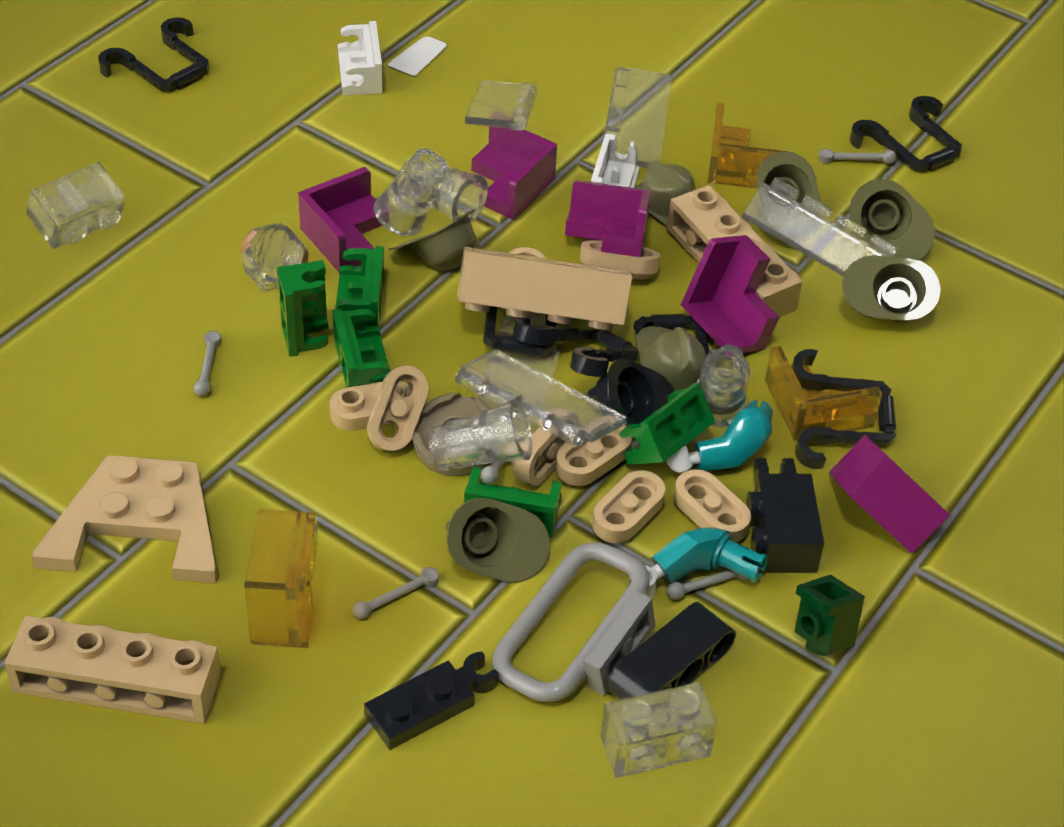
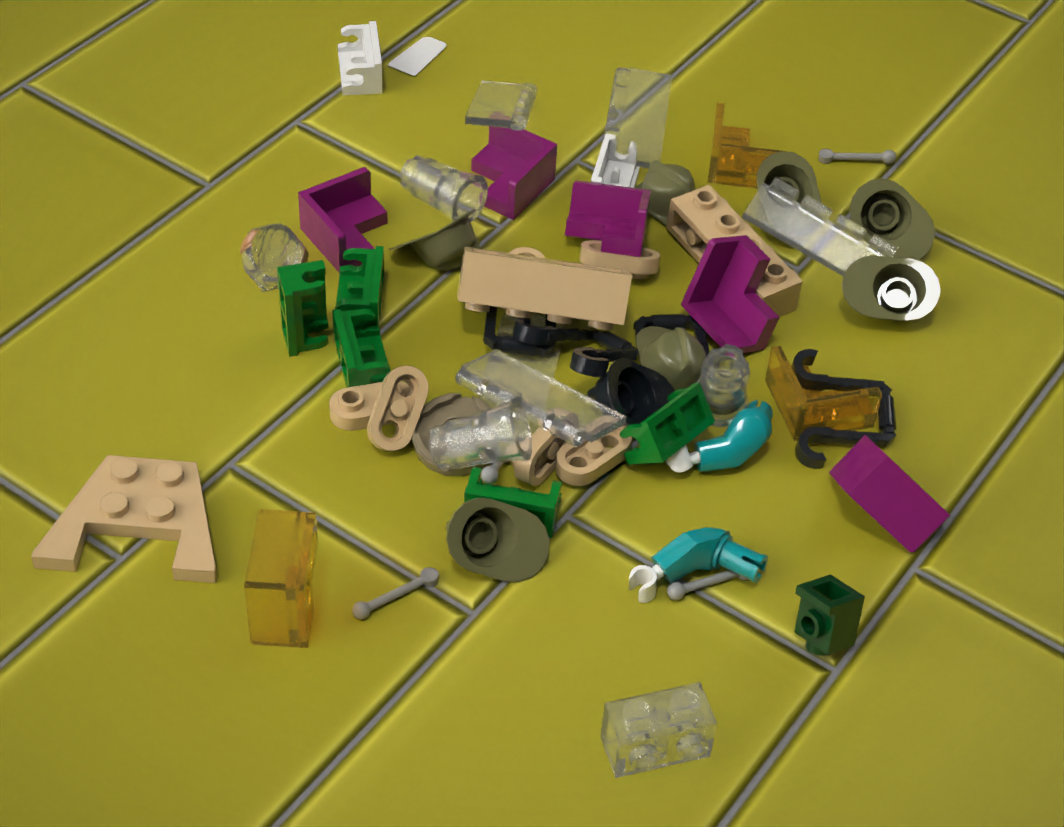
tan brick [4,615,221,724] -> none
clear brick [26,162,126,249] -> none
black piece [98,17,209,91] -> none
light grey hinge [194,331,221,397] -> none
black plate [364,651,499,750] -> none
clear plant [374,148,448,236] -> none
light grey bar [492,542,656,702] -> none
tan plate [592,470,665,543] -> none
black beam [606,602,736,720] -> none
tan plate [674,469,751,542] -> none
black hinge [746,458,824,573] -> none
black piece [850,96,962,172] -> none

